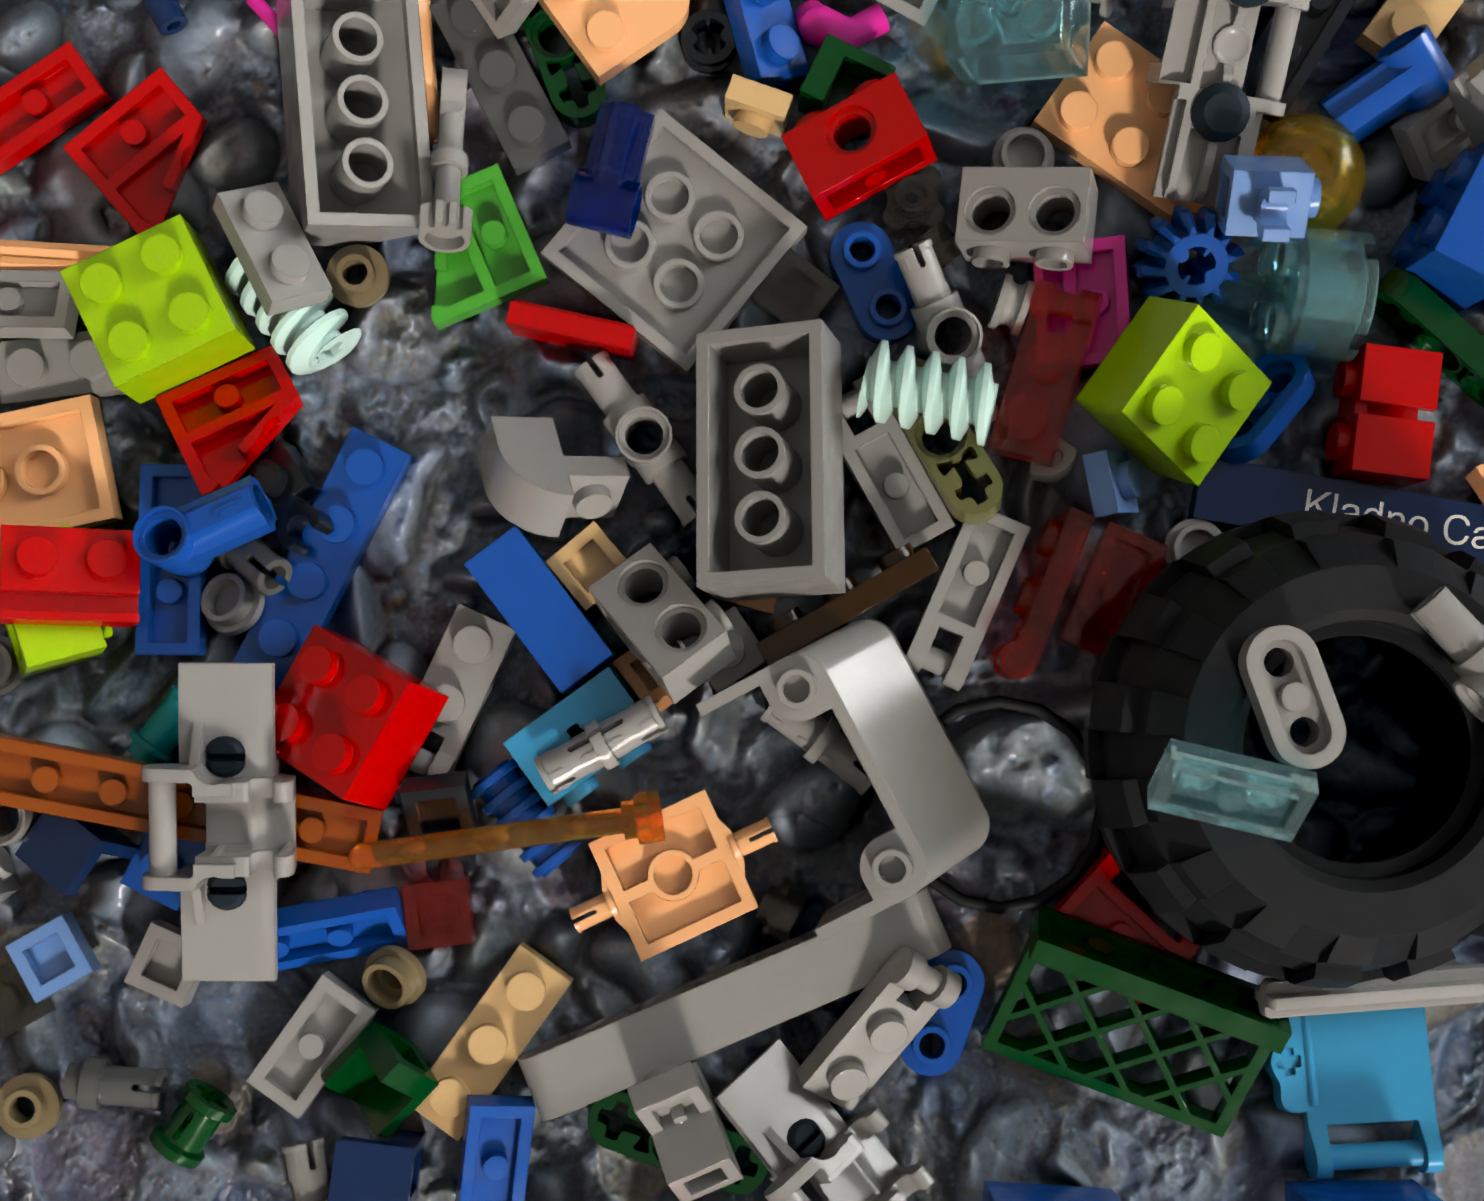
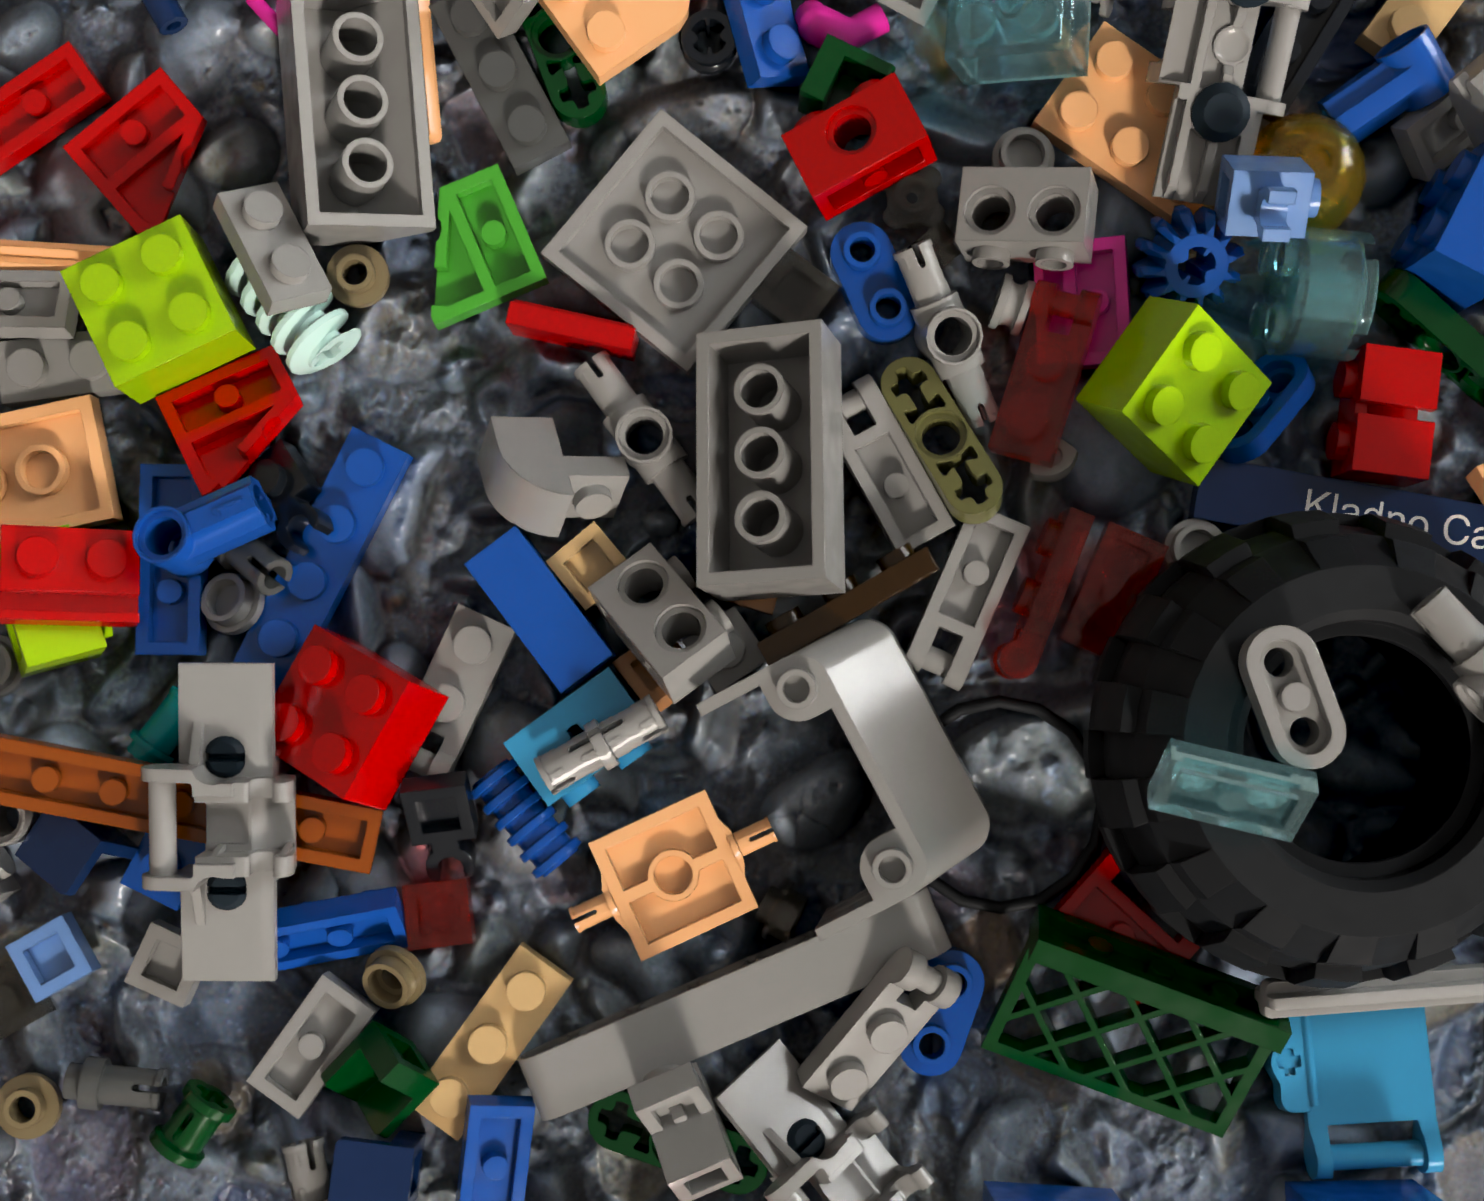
clear orange piece [348,789,666,870] -> none
light grey piece [418,67,473,253] -> none
clear blue piece [566,100,655,240] -> none
tan plate [724,74,793,138] -> none
light grey pin [760,706,872,796] -> none
light aqua piece [856,340,999,446] -> none
medium blue plate [1082,449,1142,518] -> none

